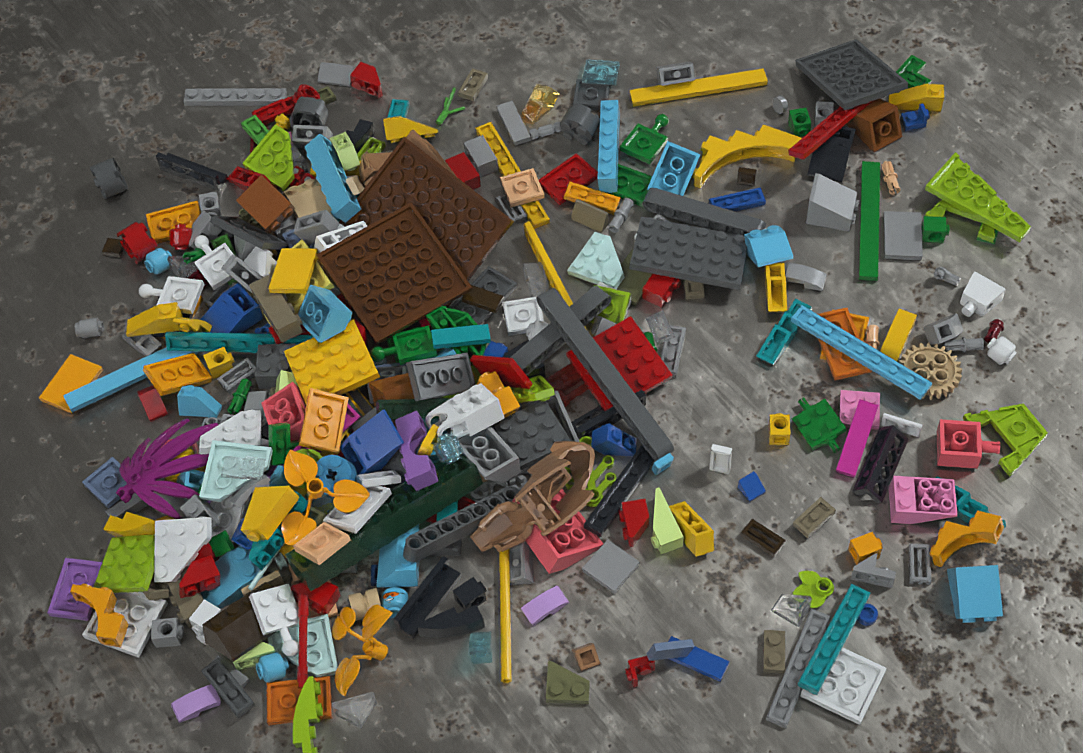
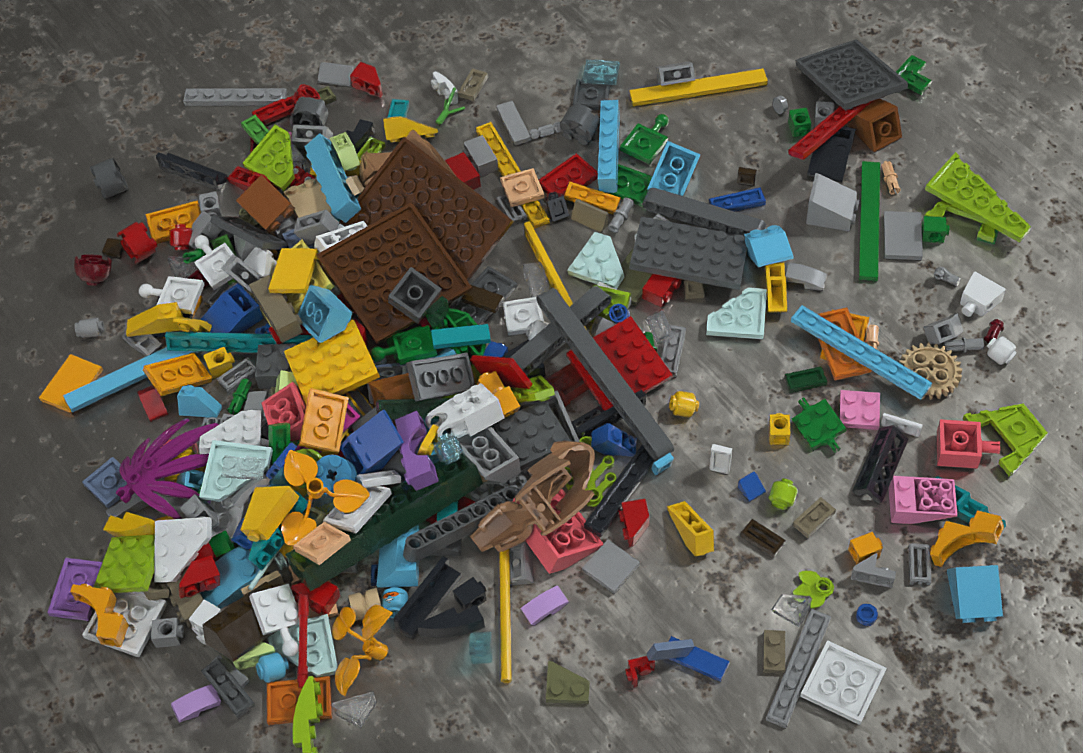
medium azure head [144,248,173,275] -> none
yellow plate [275,113,291,130] -> none
clear yellow slope [522,84,560,123] -> none
medium nougat slope [572,643,600,671] -> none
yellowish green slope [651,487,684,554] -> none
yellow arch [692,125,802,188] -> none
teal slope [756,298,812,365] -> none
teal tile [797,584,871,695] -> none
dark pink tile [836,399,879,478] -> none
yellow slope [880,308,917,362] -> none
yellow slope [888,84,944,112] -> none
blue bracket [900,103,930,131] -> none
none -> dark red cylinder [74,254,112,286]
none -> blue tile [265,443,297,480]
none -> dark grey brick [388,267,442,324]
none -> clear green bracket [427,296,449,329]
none -> white slope [431,71,458,105]
none -> black bracket [543,192,570,221]
none -> blue wheel [609,304,630,324]
none -> yellow head [669,391,699,417]
none -> light aqua plate [706,288,767,339]
none -> lime head [768,478,798,510]
none -> dark green tile [784,366,827,393]

